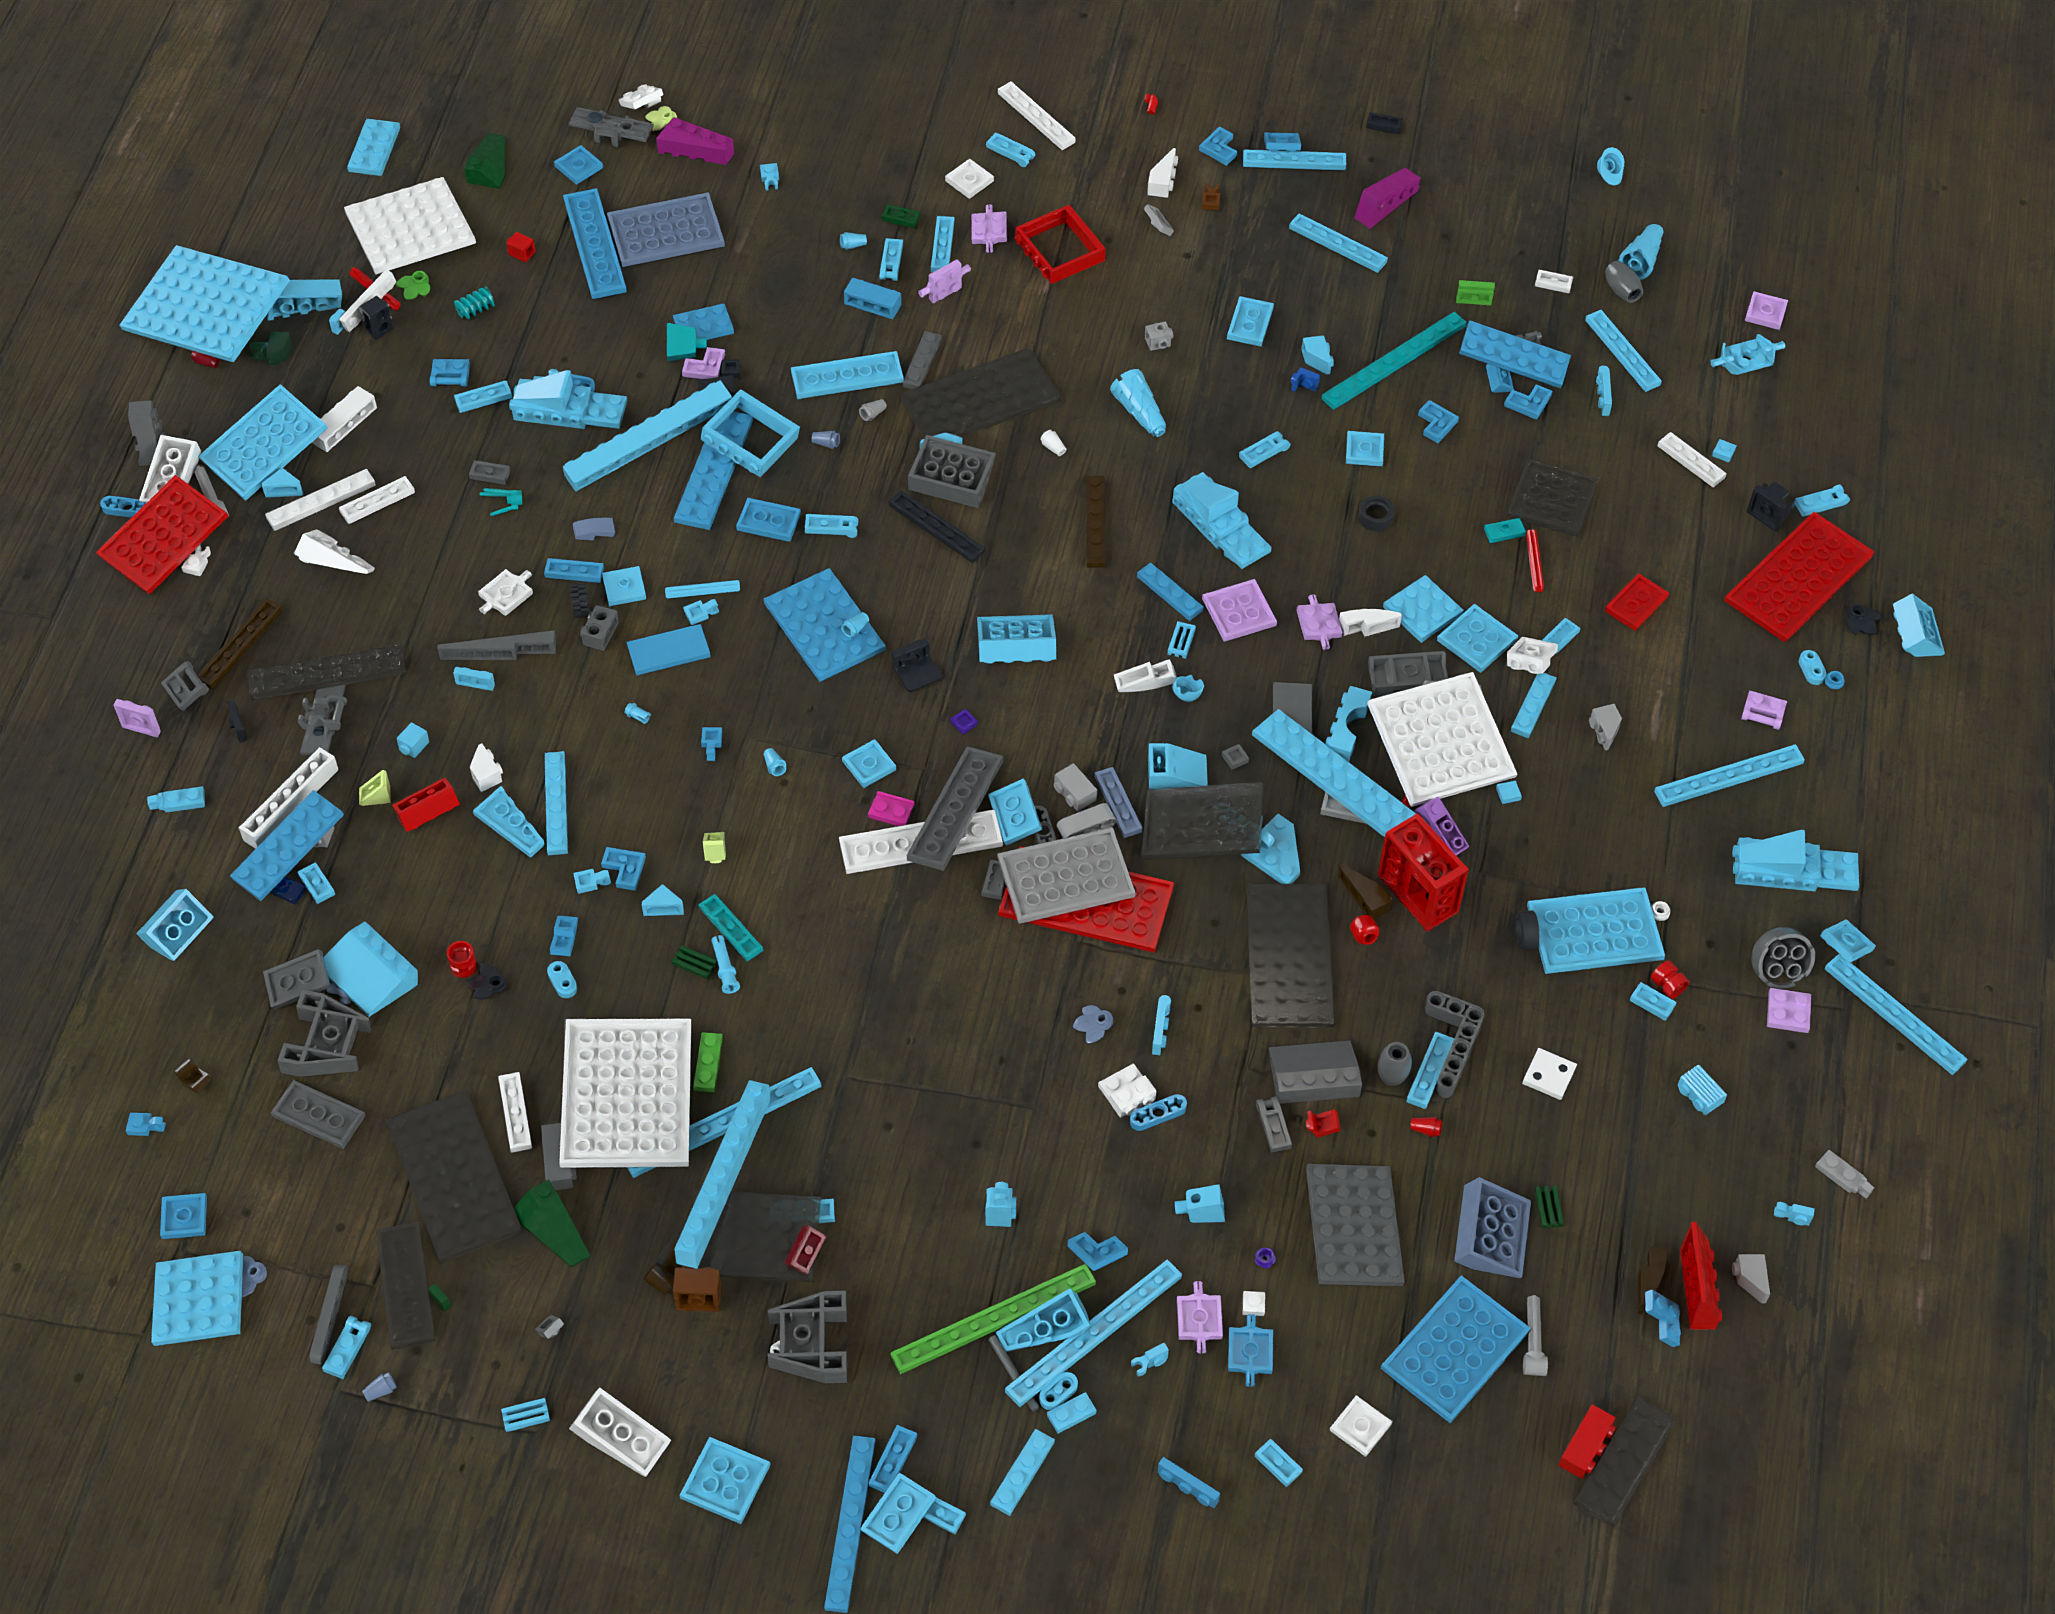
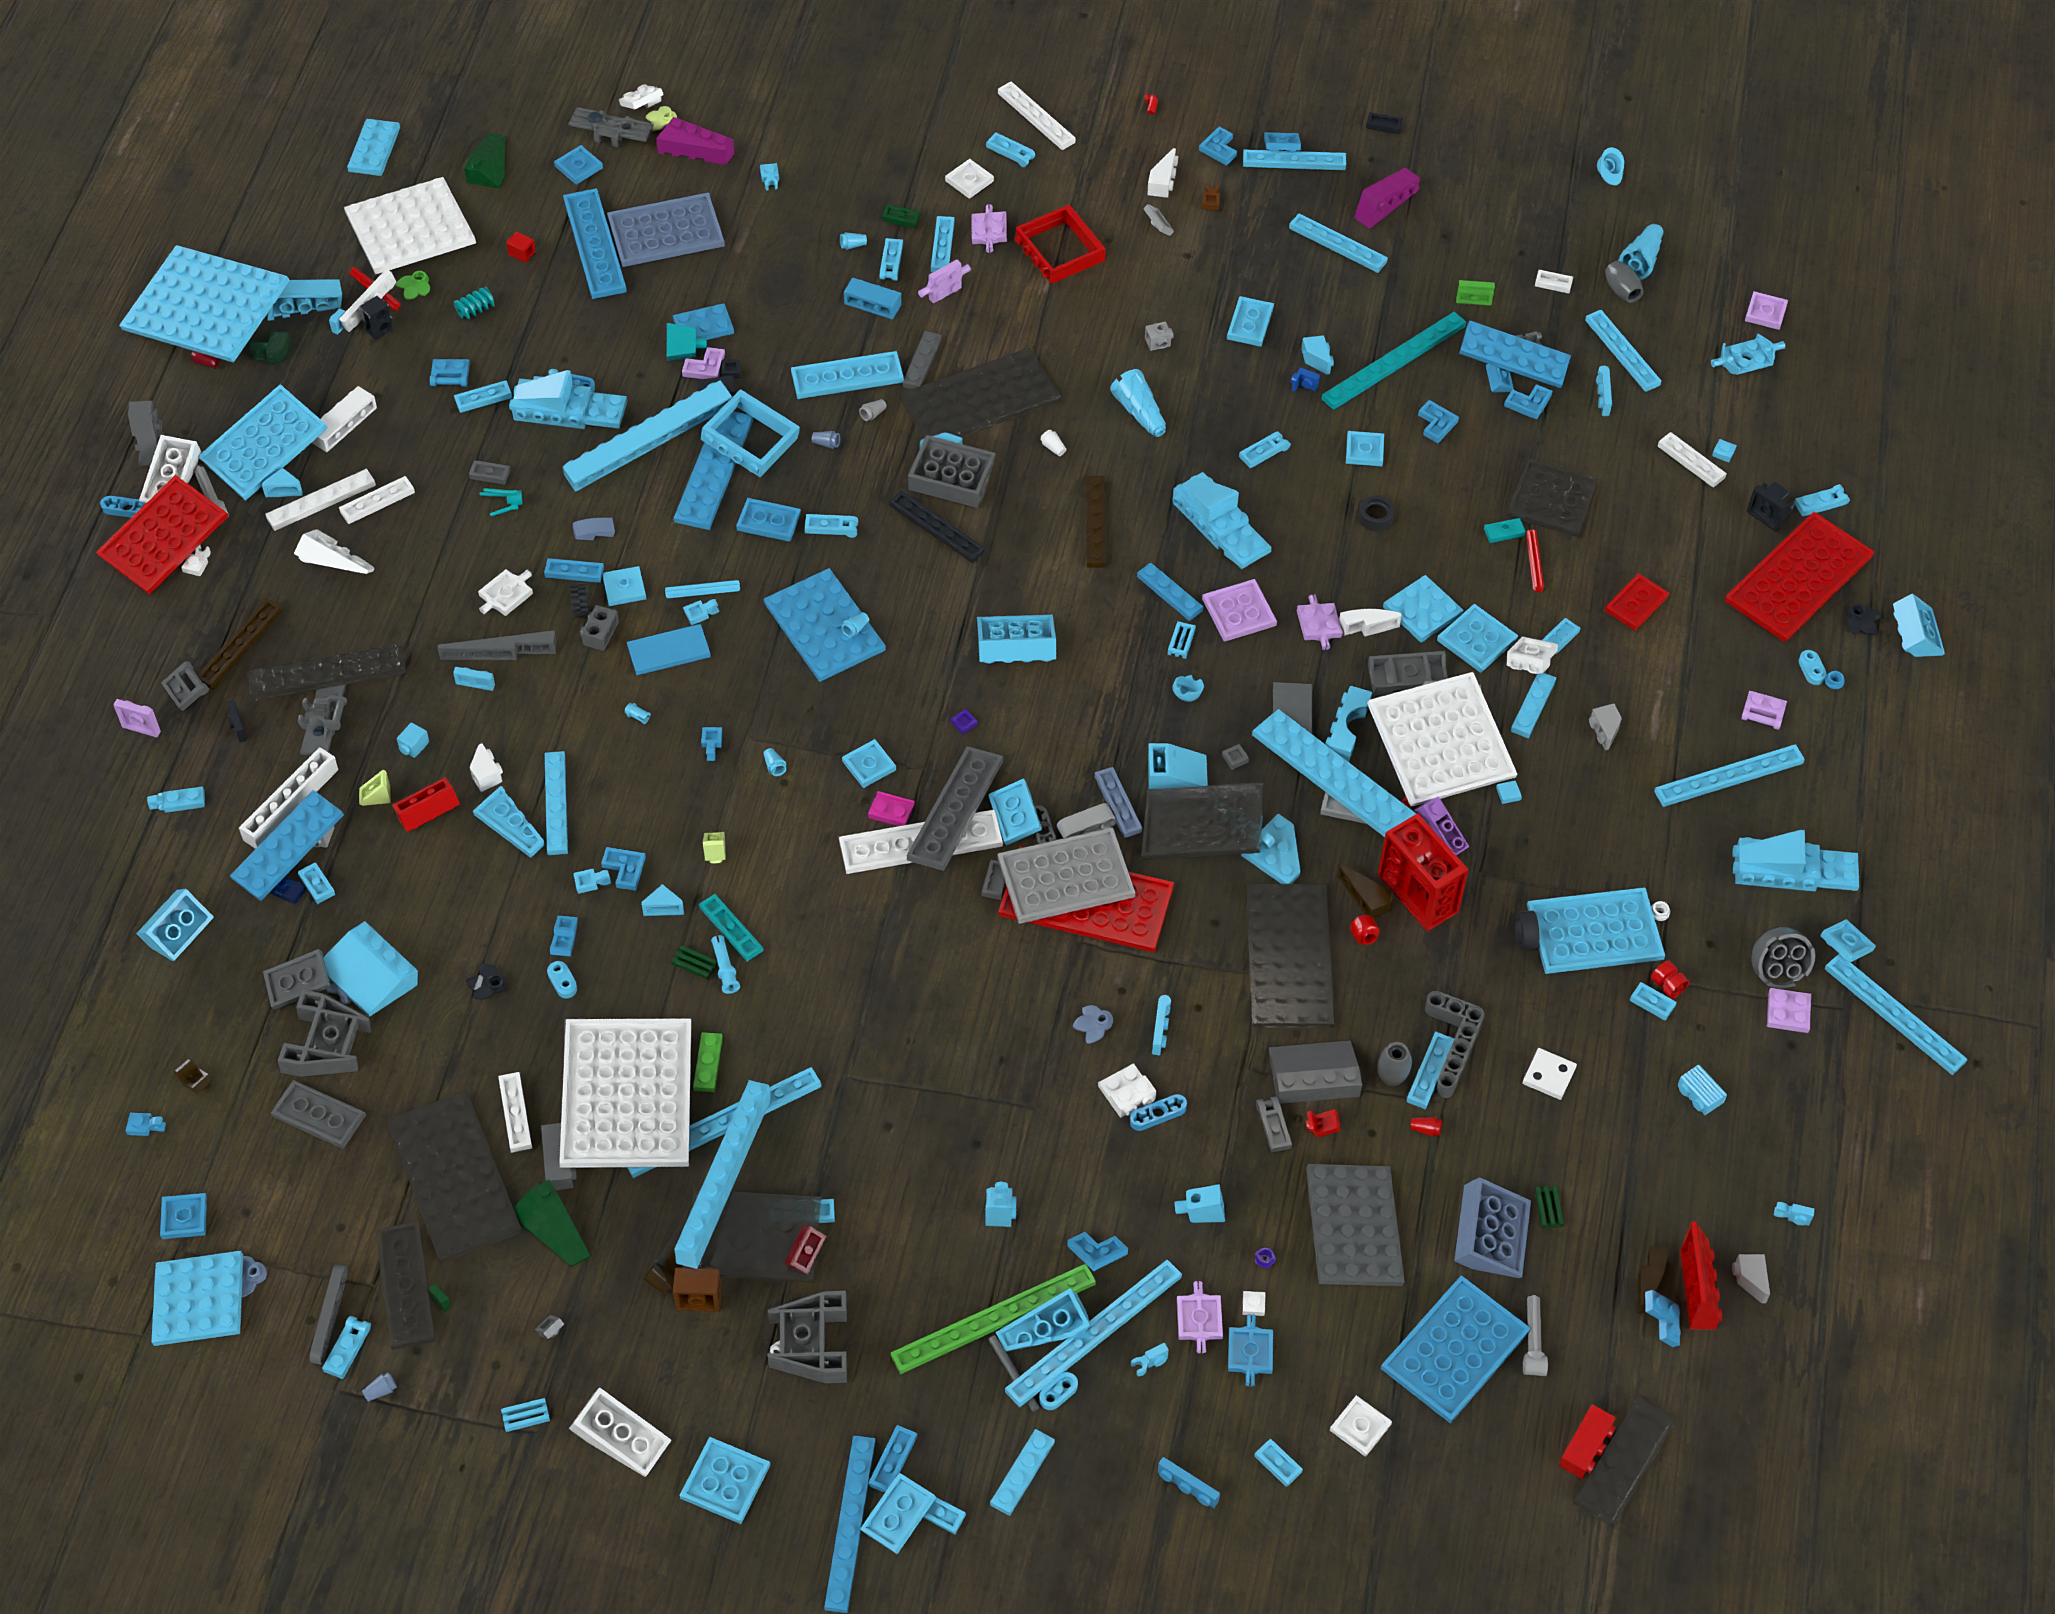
red wheel [447,941,477,978] -> none
black bracket [891,638,942,692] -> none
medium azure plate [1047,1392,1097,1433] -> none
light grey brick [1054,763,1097,812] -> none
white slope [1114,659,1177,692] -> none
light grey hinge [1815,1150,1874,1198] -> none

